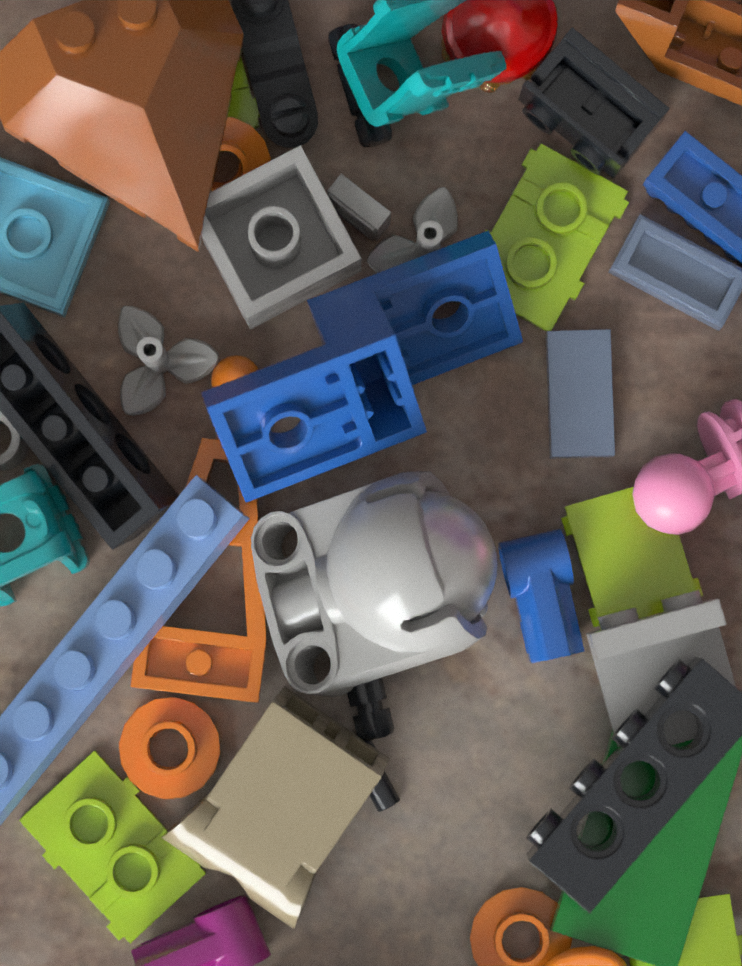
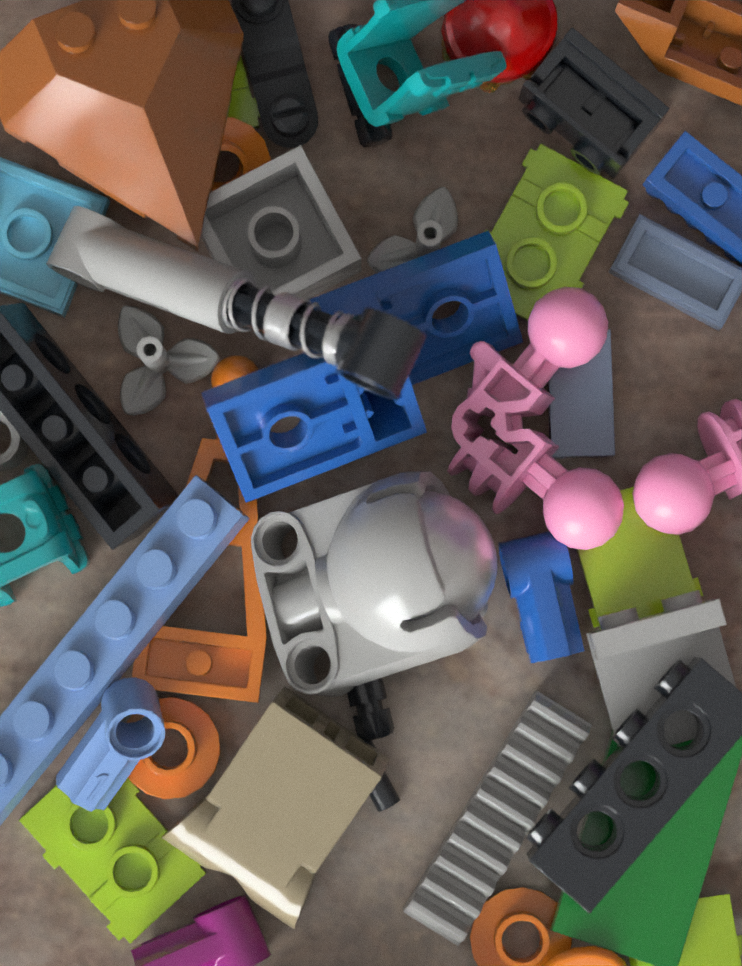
light grey tile [327,174,391,241] -> none
none -> piece [46,206,426,400]
none -> medium blue piece [56,677,165,812]
none -> light grey gear [403,691,592,946]
none -> bright pink piece [447,287,624,550]

